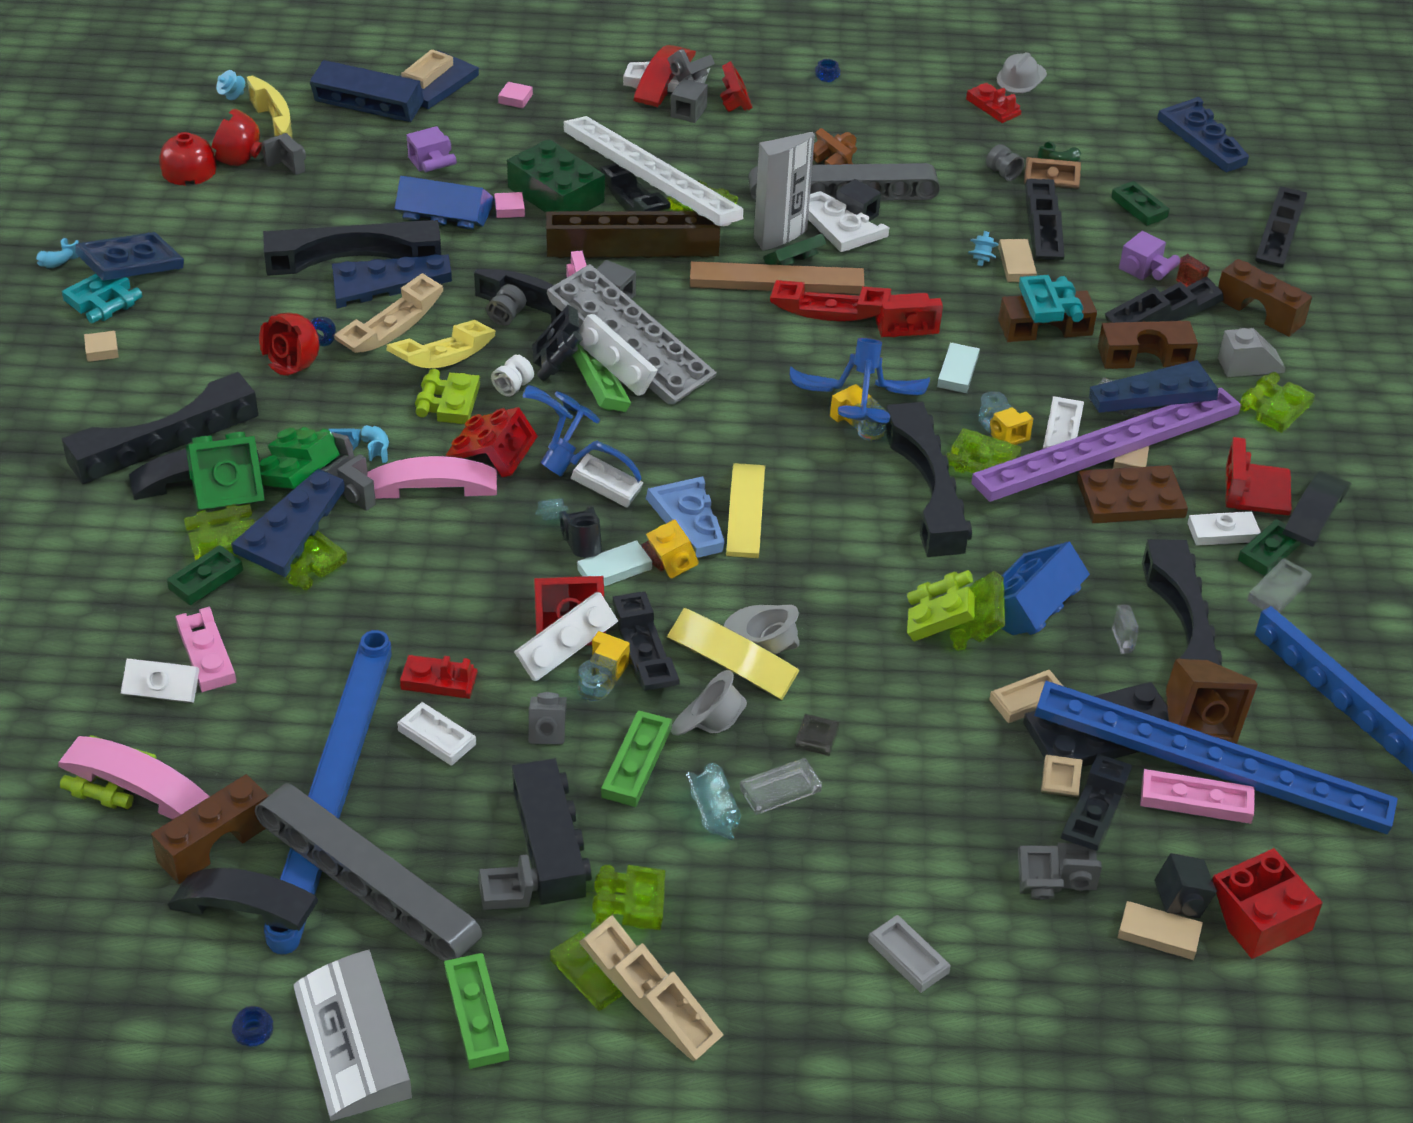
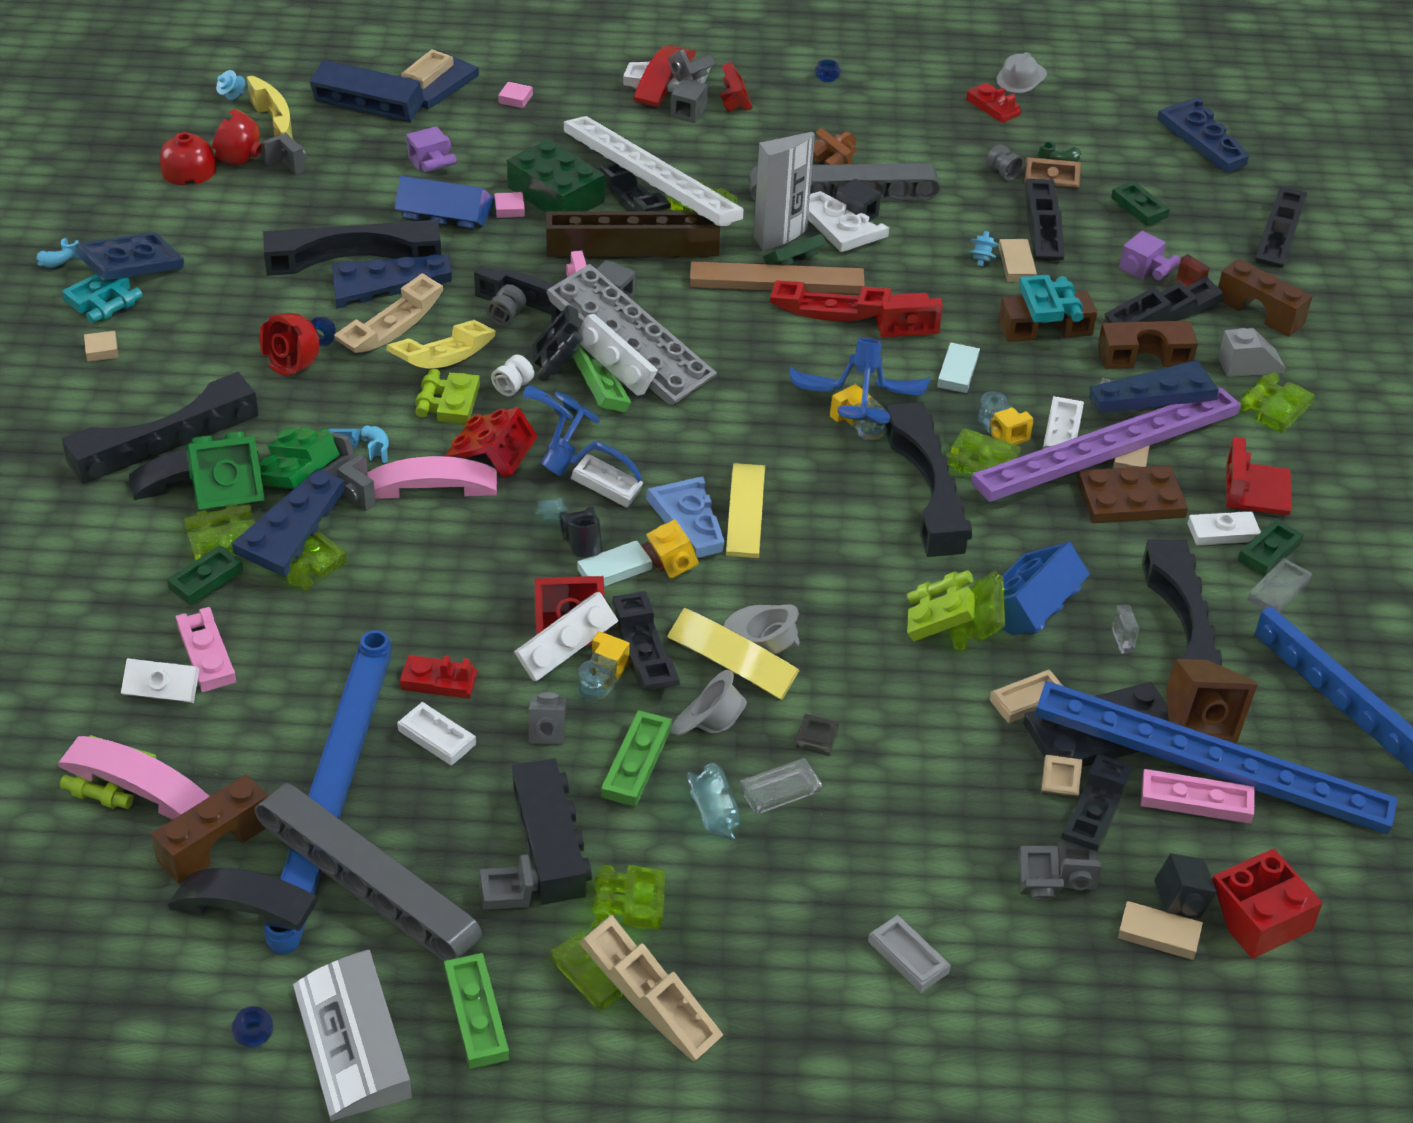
black slope [1283,471,1352,547] -> none

